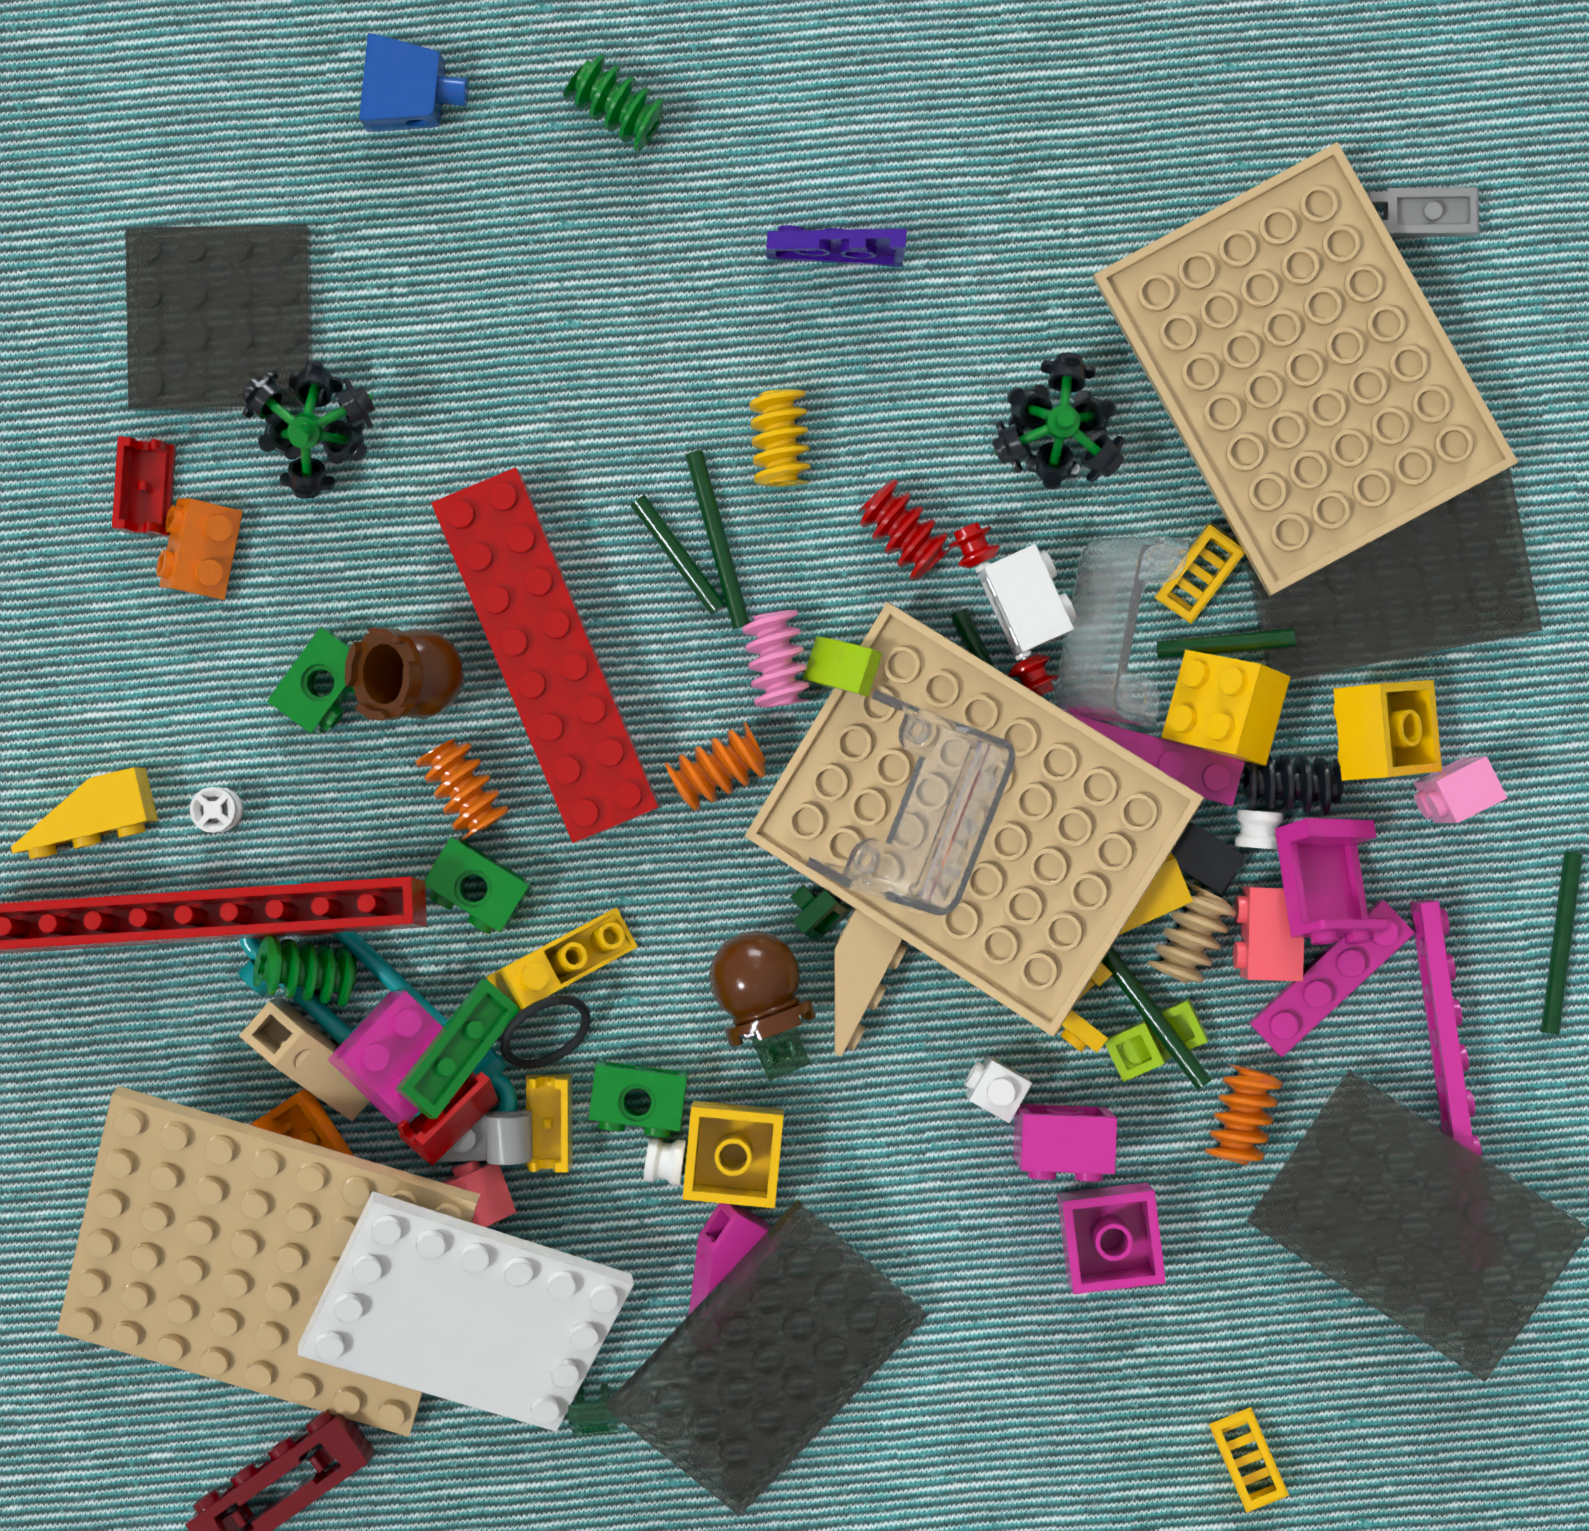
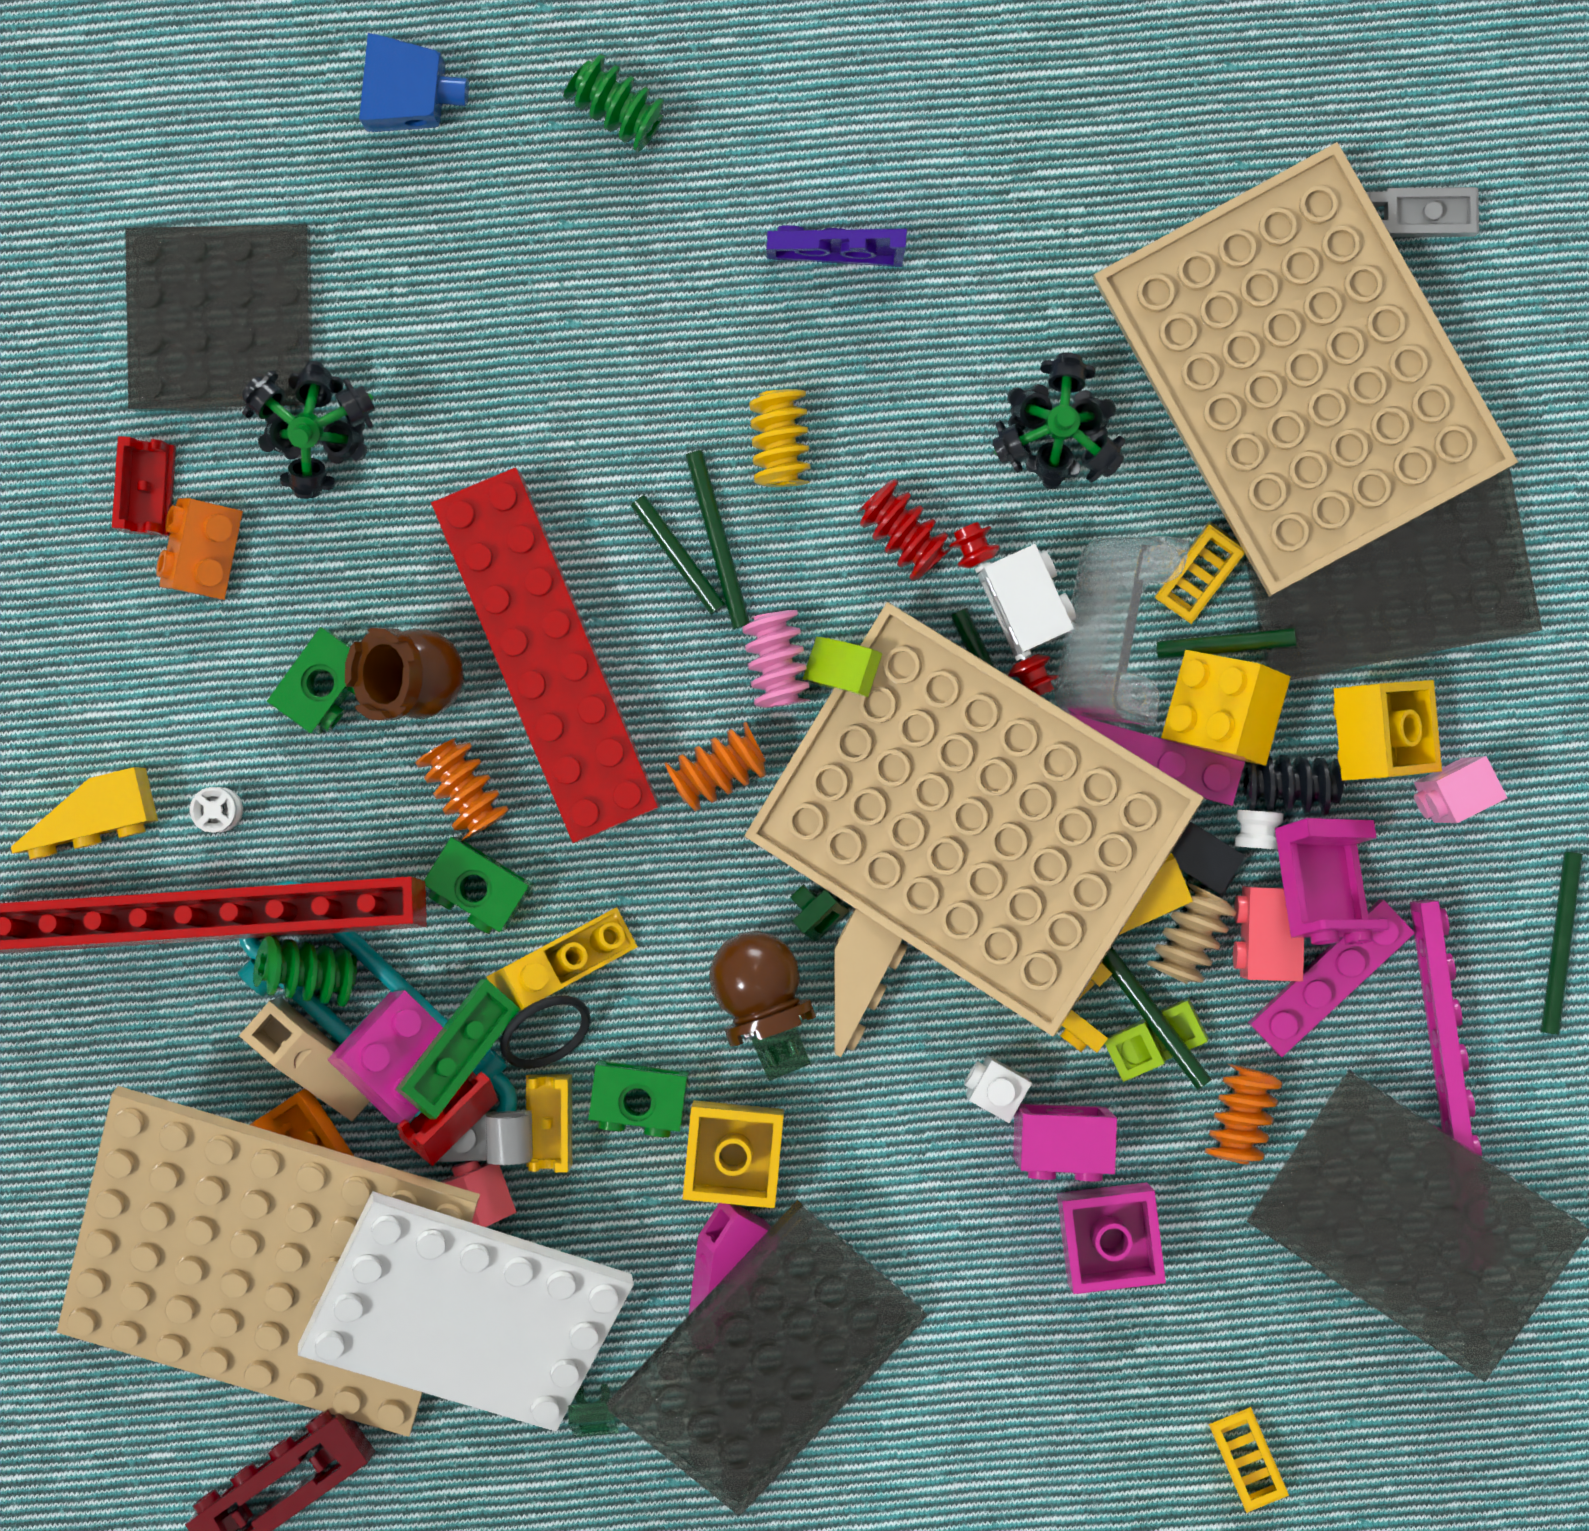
white wheel [643,1136,686,1186] -> none
clear windscreen [806,690,1015,916] -> none

